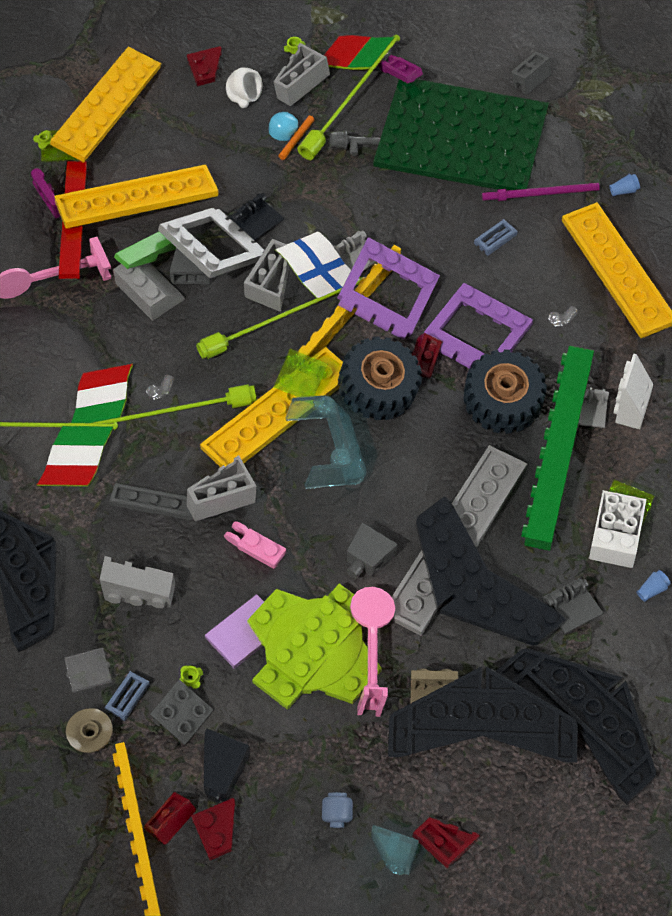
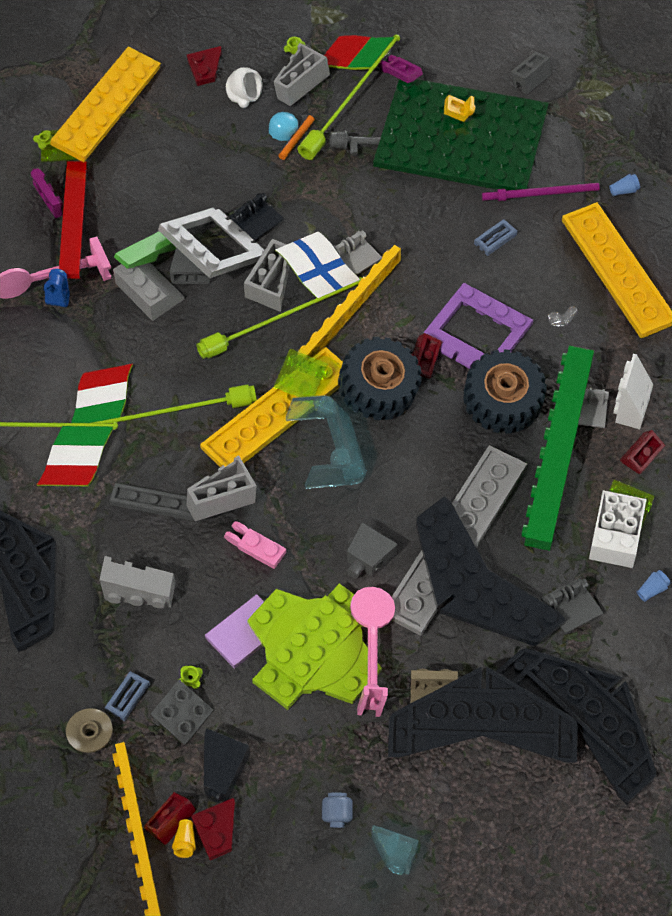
yellow plate [54,165,218,228] -> none
clear piece [64,648,112,692] -> none
clear arm [146,375,174,399] -> none
medium lavender hinge [337,237,440,340] -> none
dark red wing [412,817,480,869] -> none
none -> blue piece [44,269,70,307]
none -> yellow cone [172,819,196,858]
none -> yellow bracket [444,95,475,122]
none -> dark red slope [620,430,666,474]

